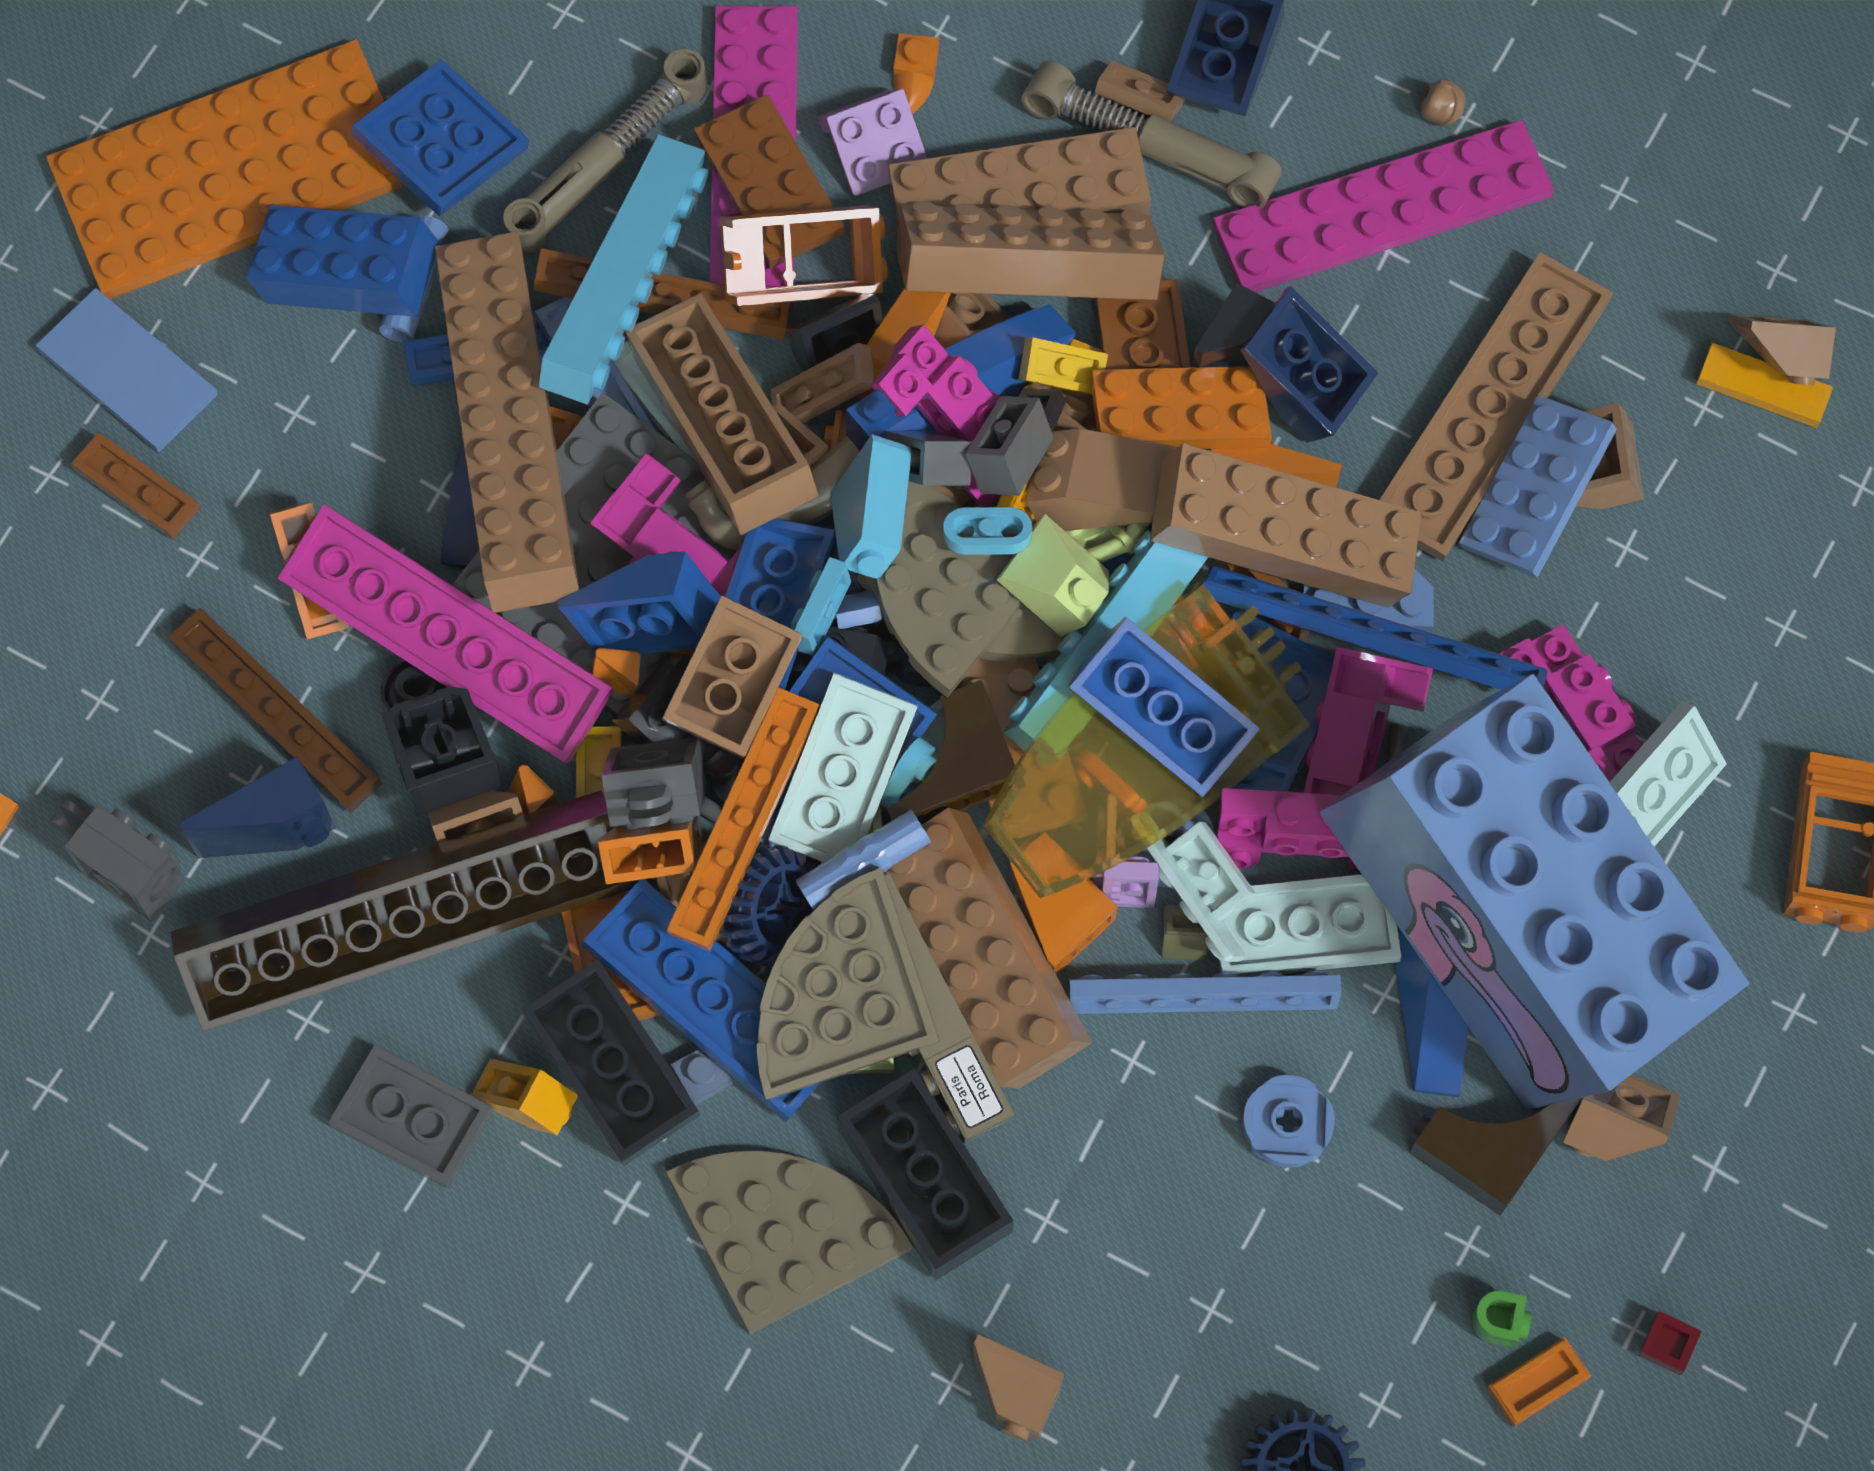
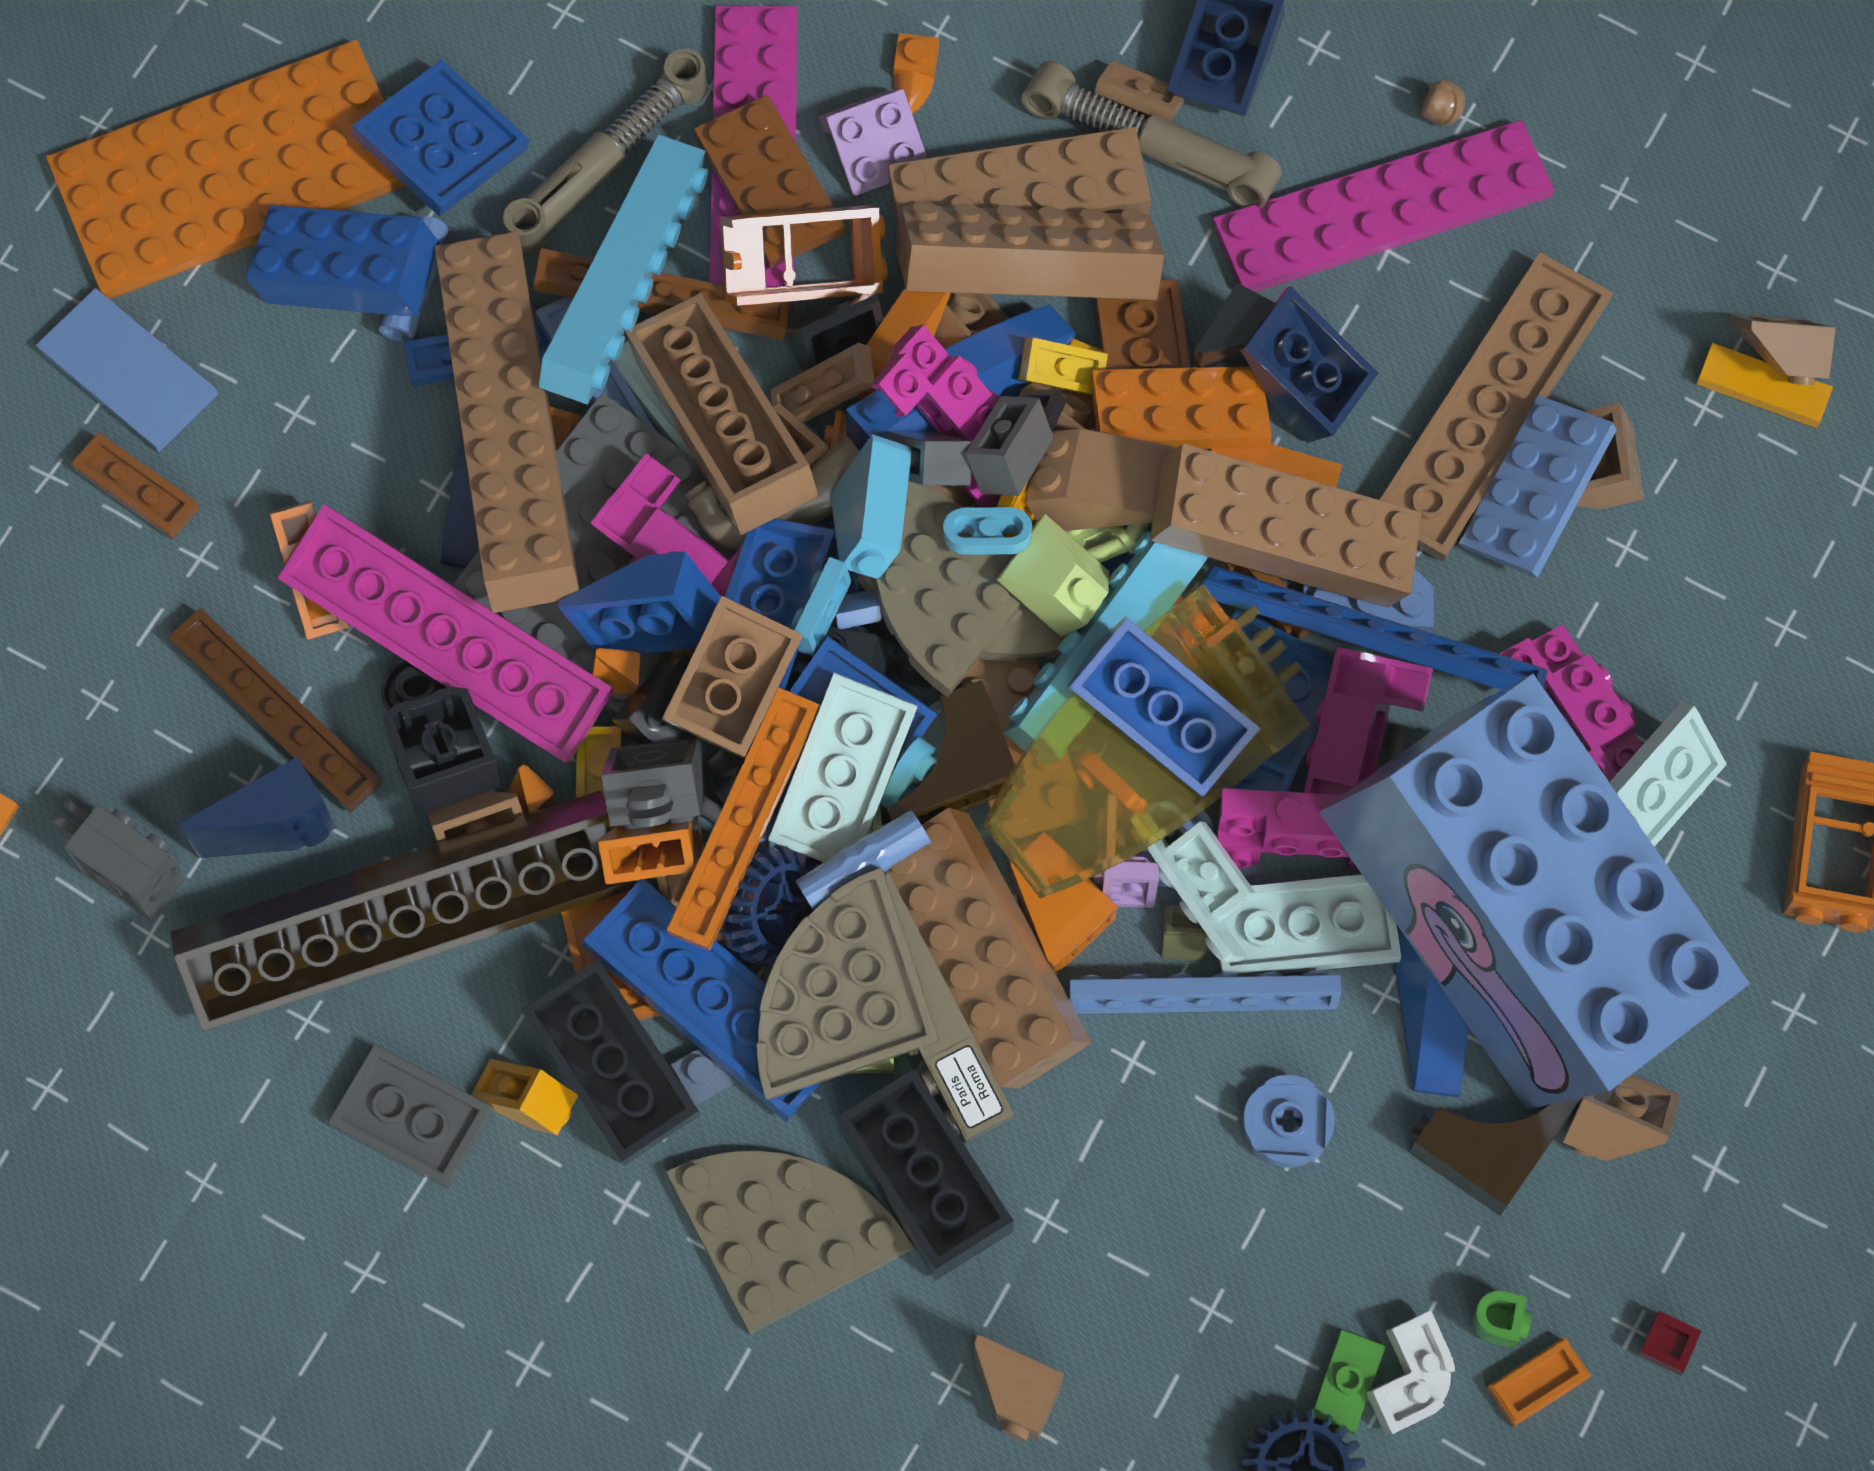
none -> bright green plate [1314,1330,1385,1435]
none -> white plate [1366,1311,1455,1436]

